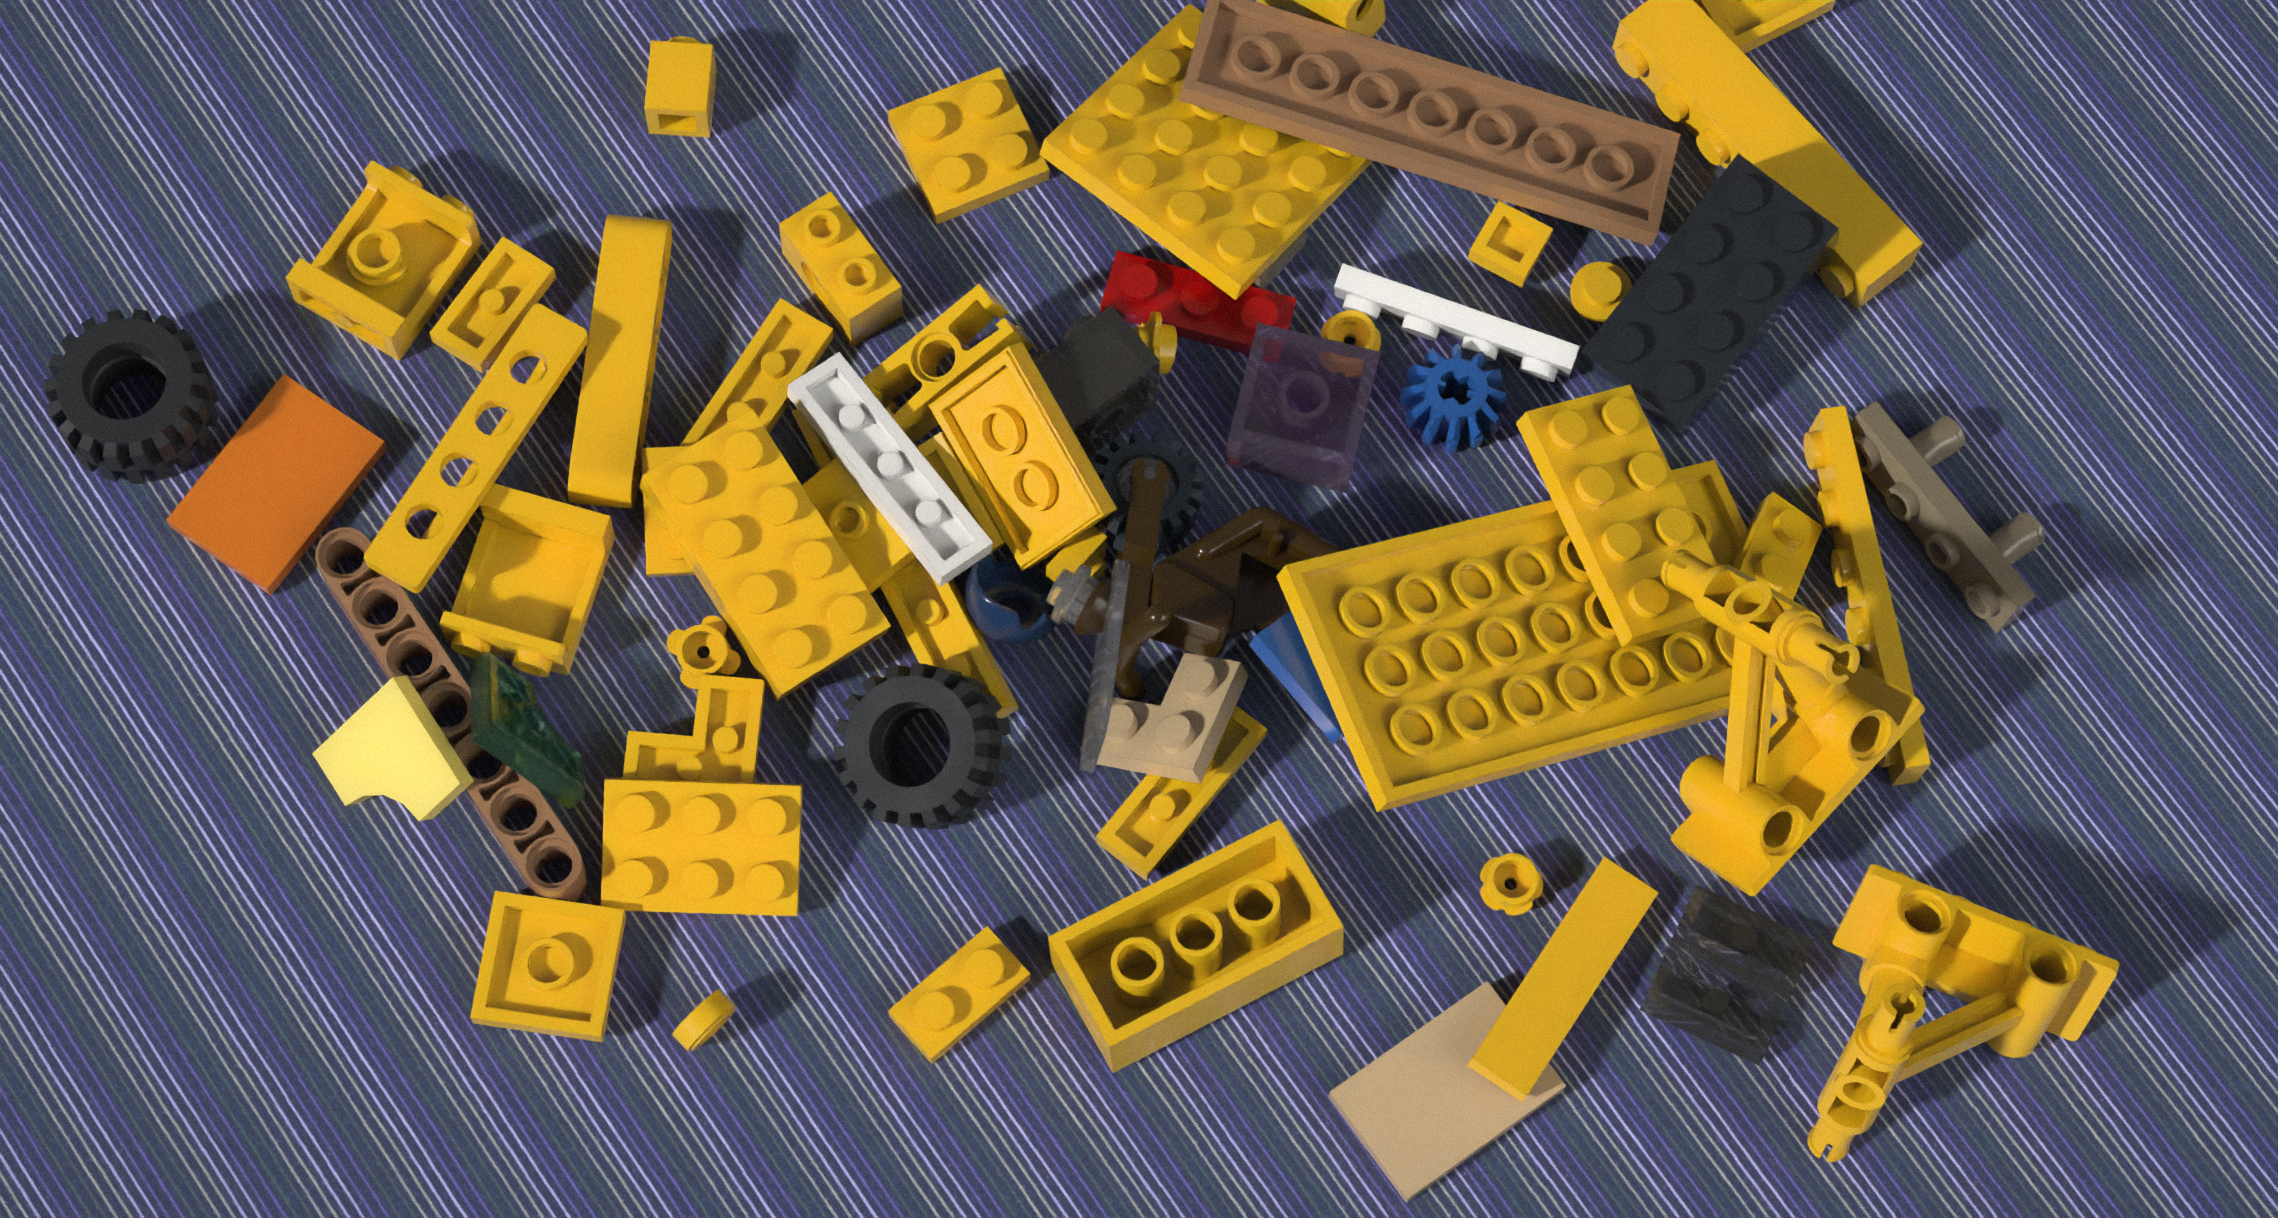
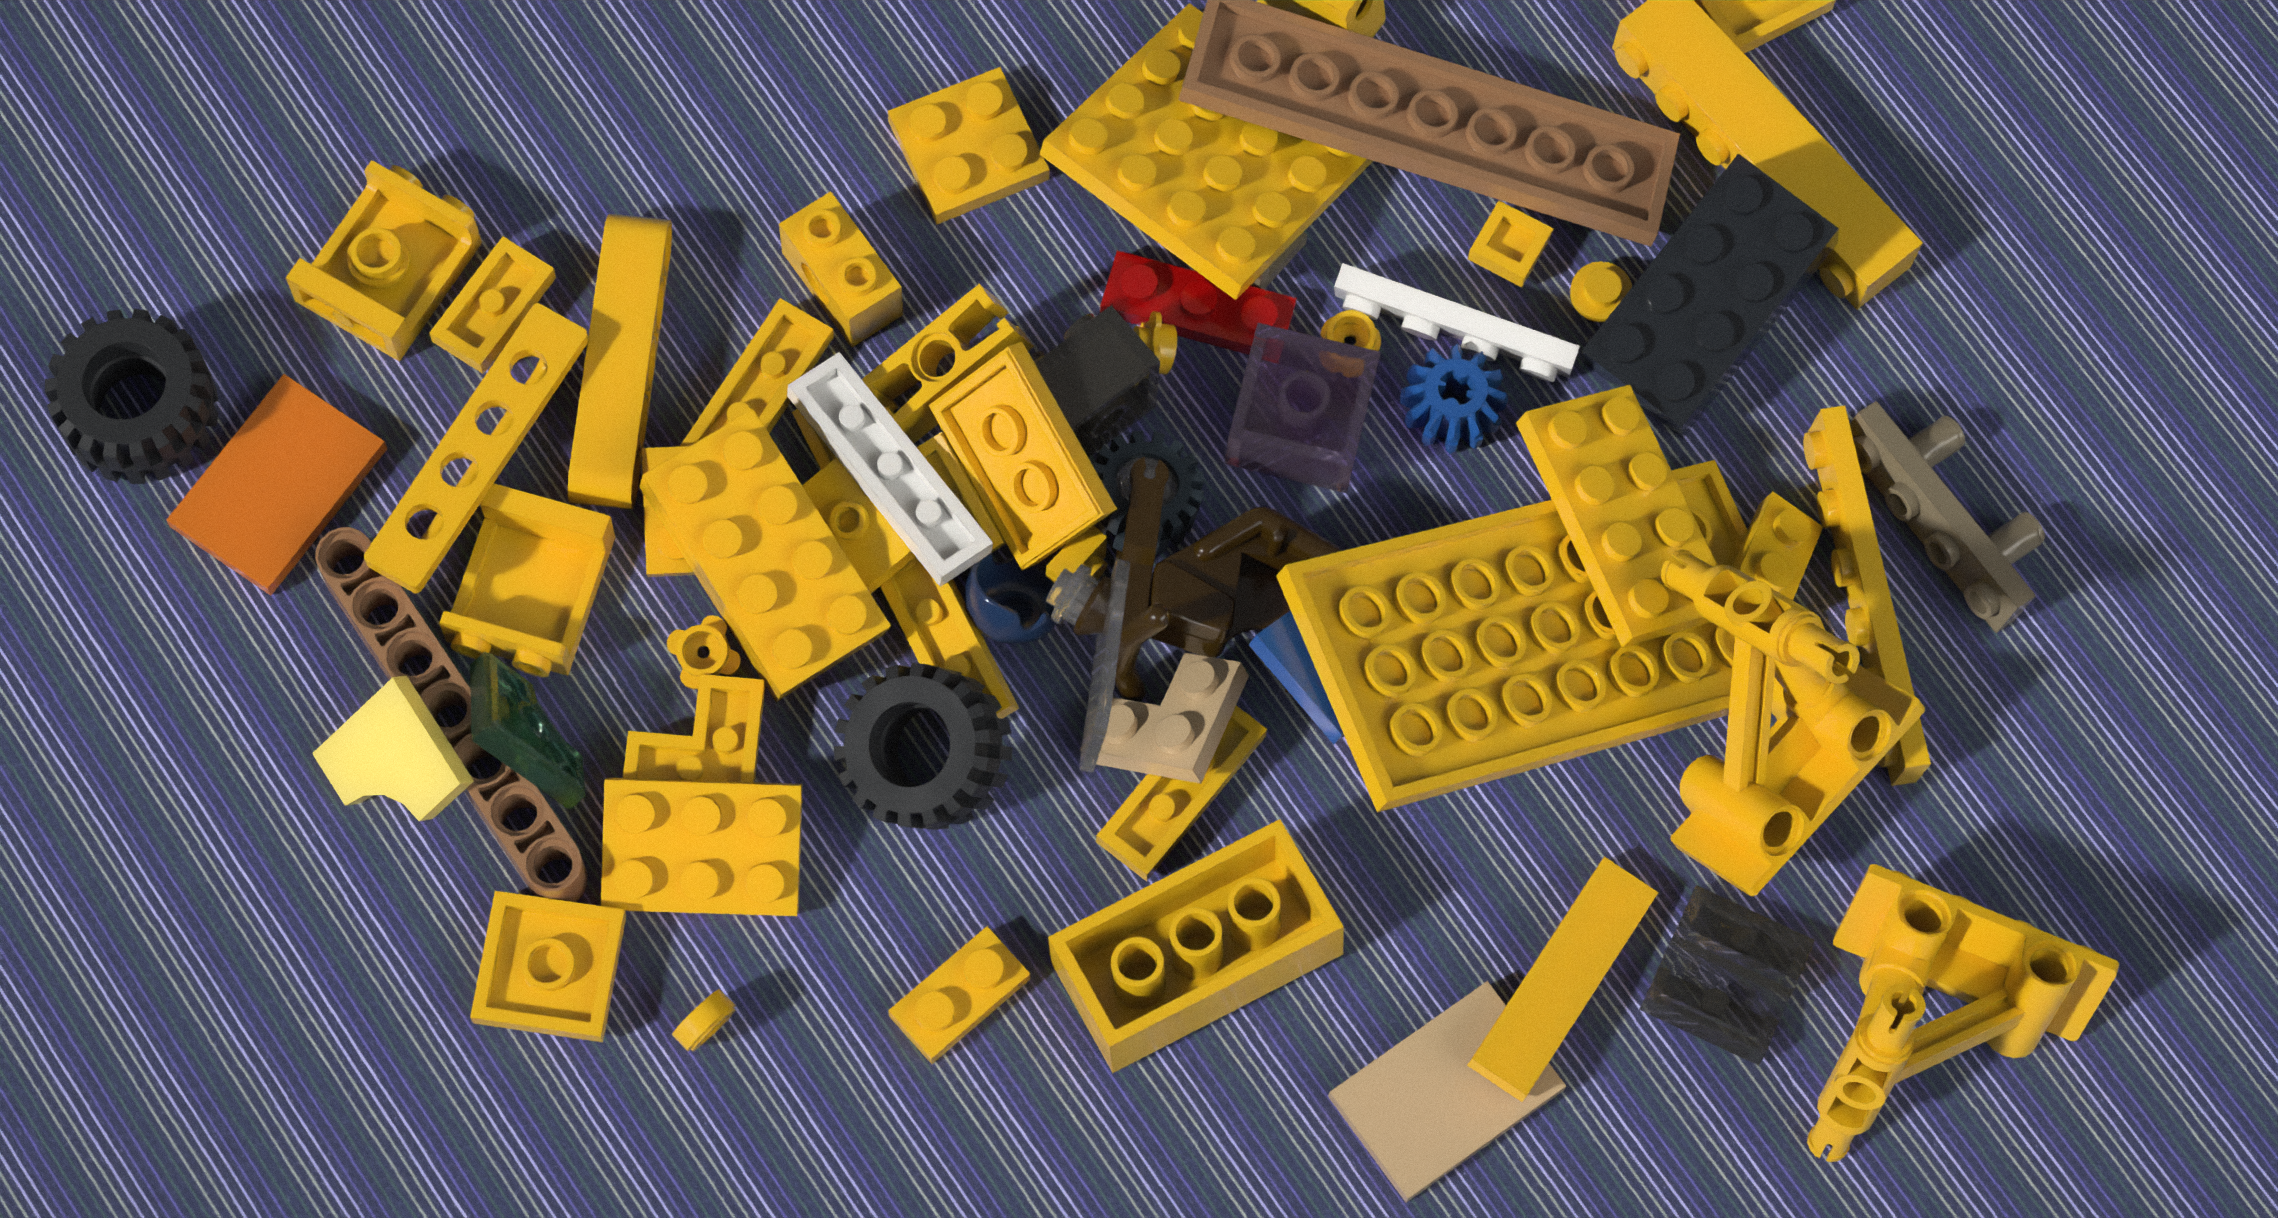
yellow brick [644,36,717,138] -> none
yellow plate [1480,853,1543,916] -> none

